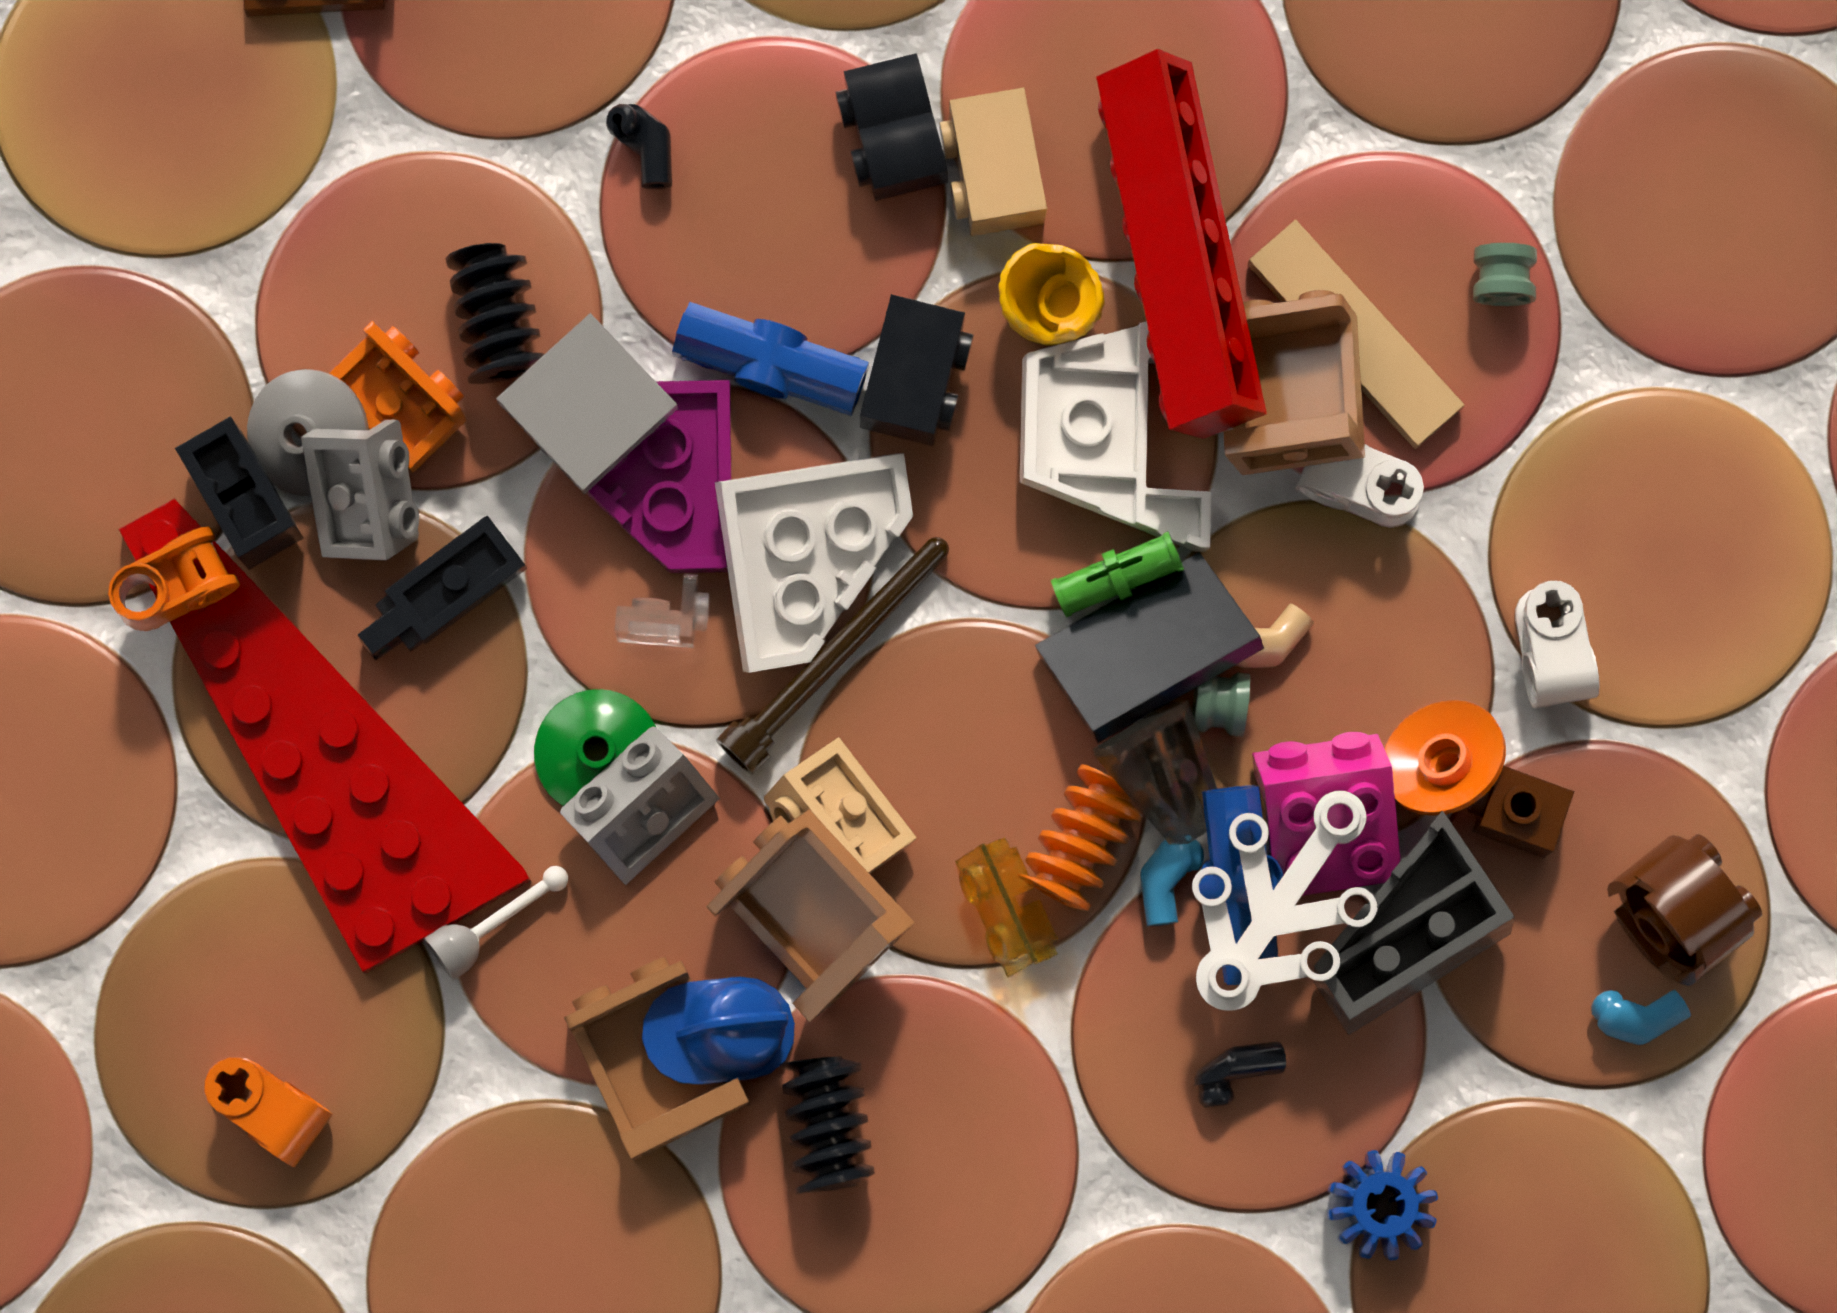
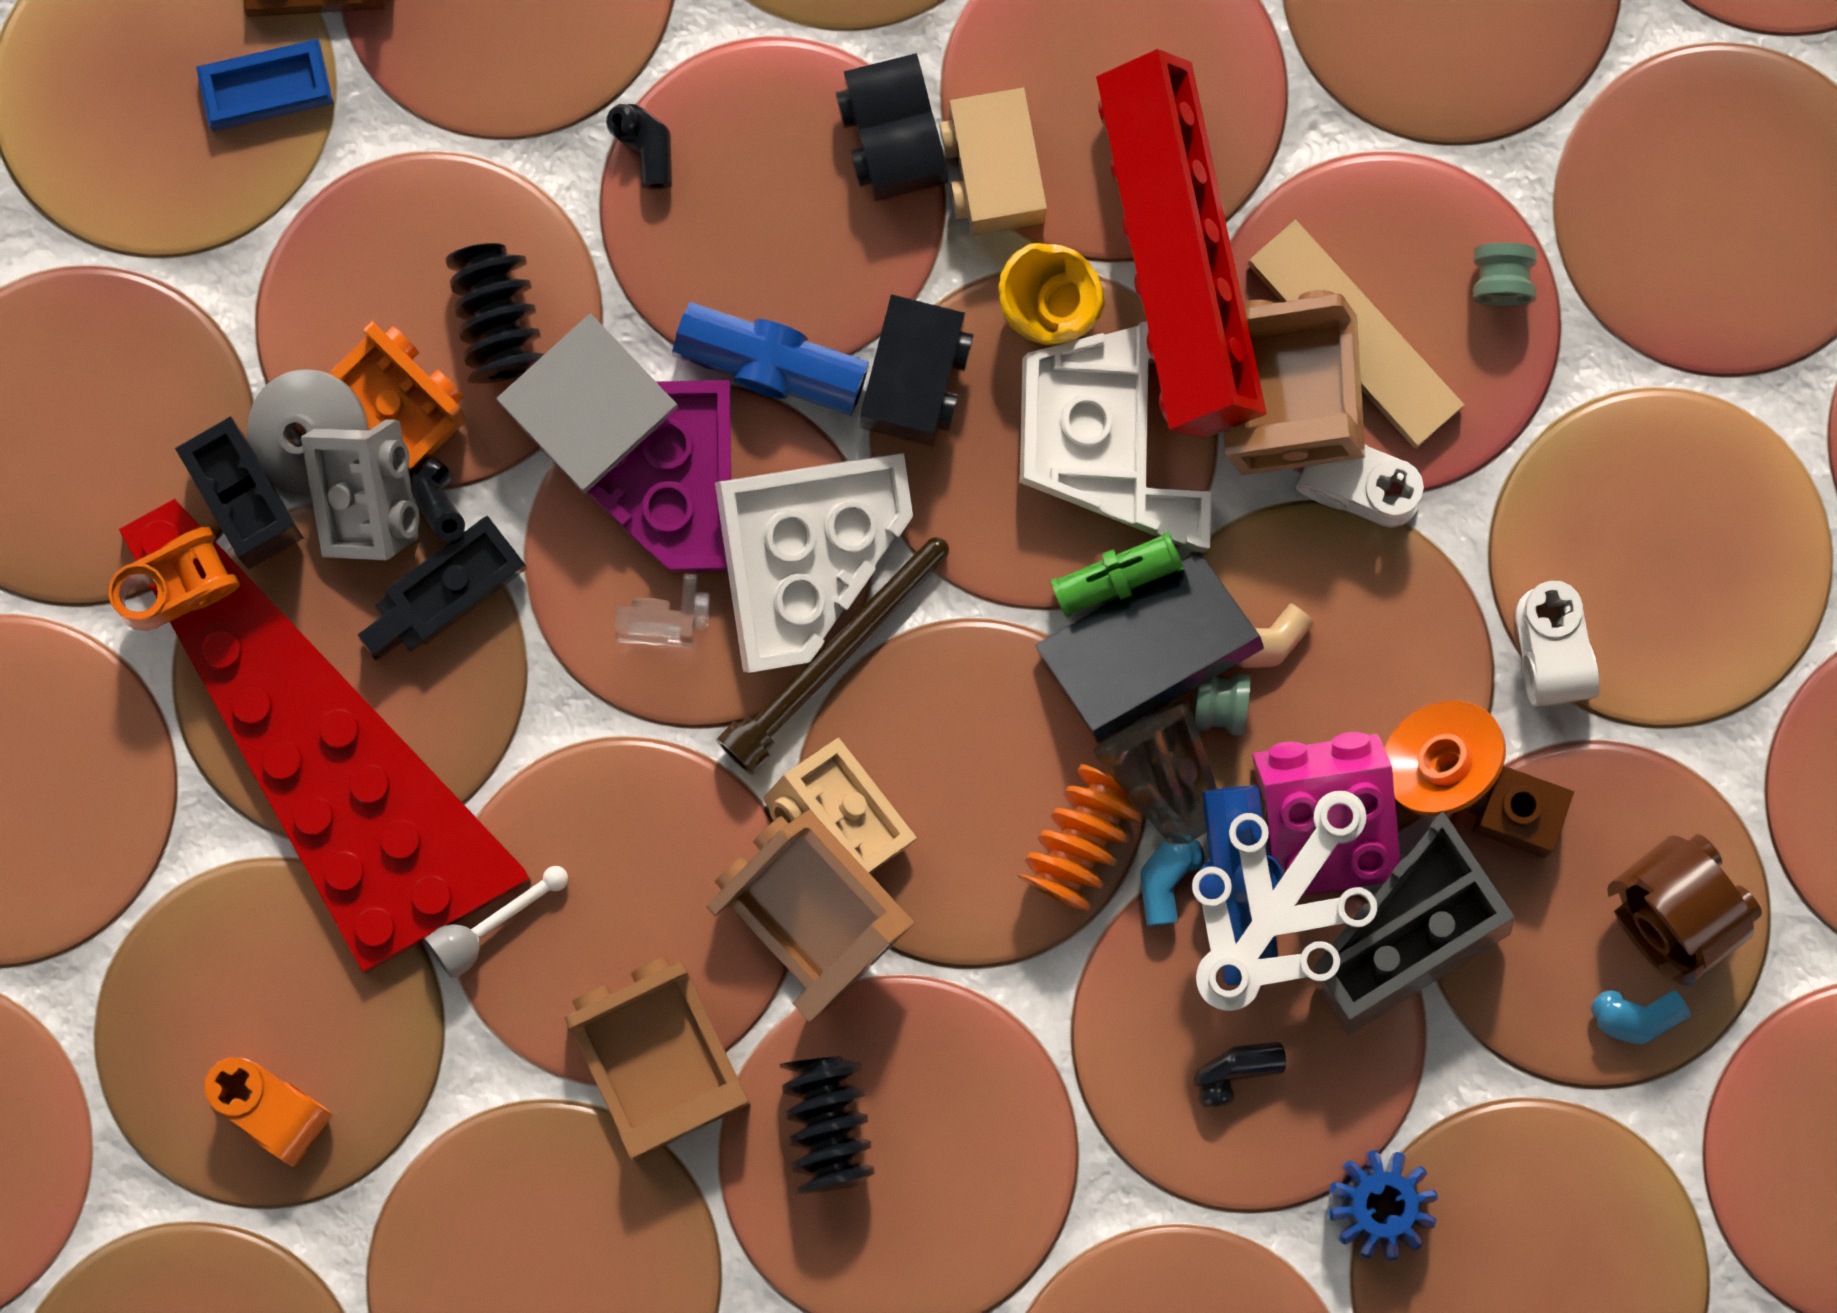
green dish [534,689,656,806] -> none
light grey bracket [560,727,720,885] -> none
blue piece [642,977,795,1085] -> none
clear yellow hinge [955,837,1059,978] -> none
none -> blue tile [196,39,334,132]
none -> black arm [409,457,465,541]

